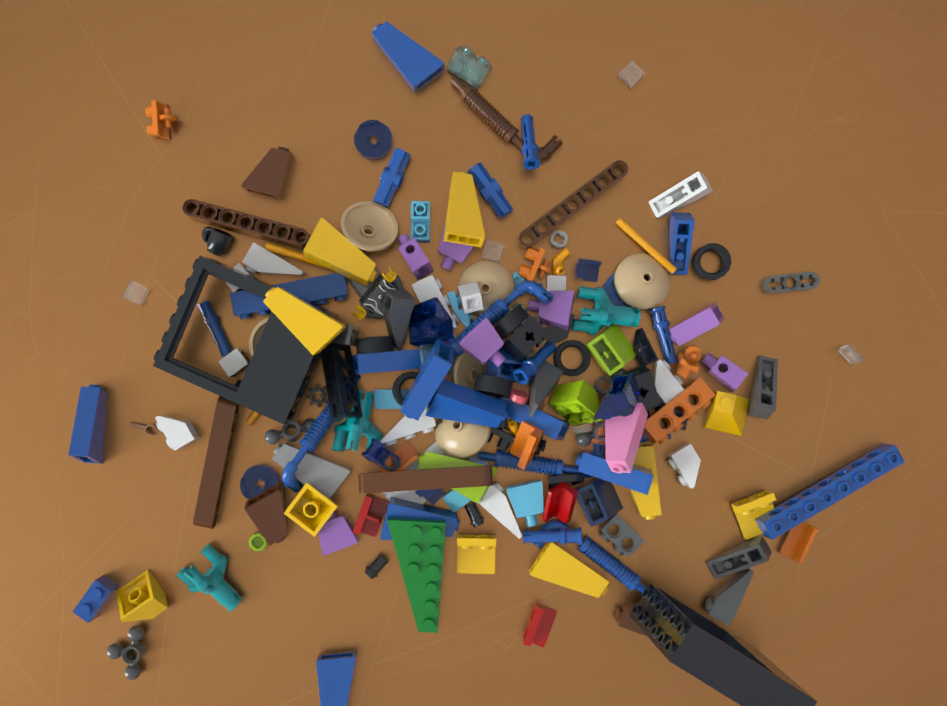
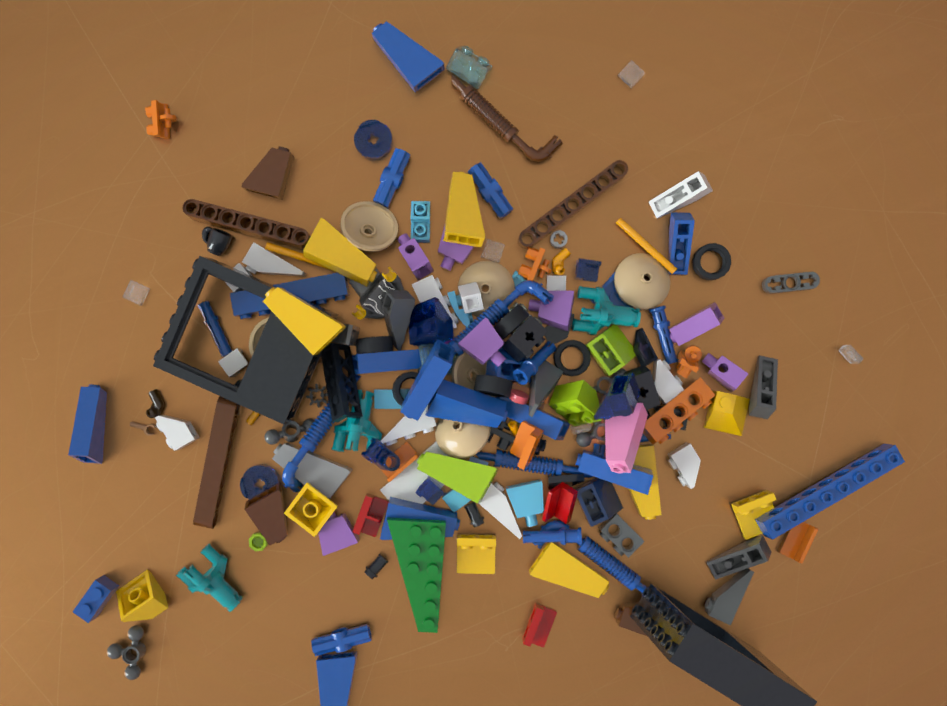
reddish brown beam [358,465,493,494] -> none
blue pin [521,114,541,170] -> none
none -> dark brown arm [146,389,164,418]
none -> blue piece [311,624,372,656]

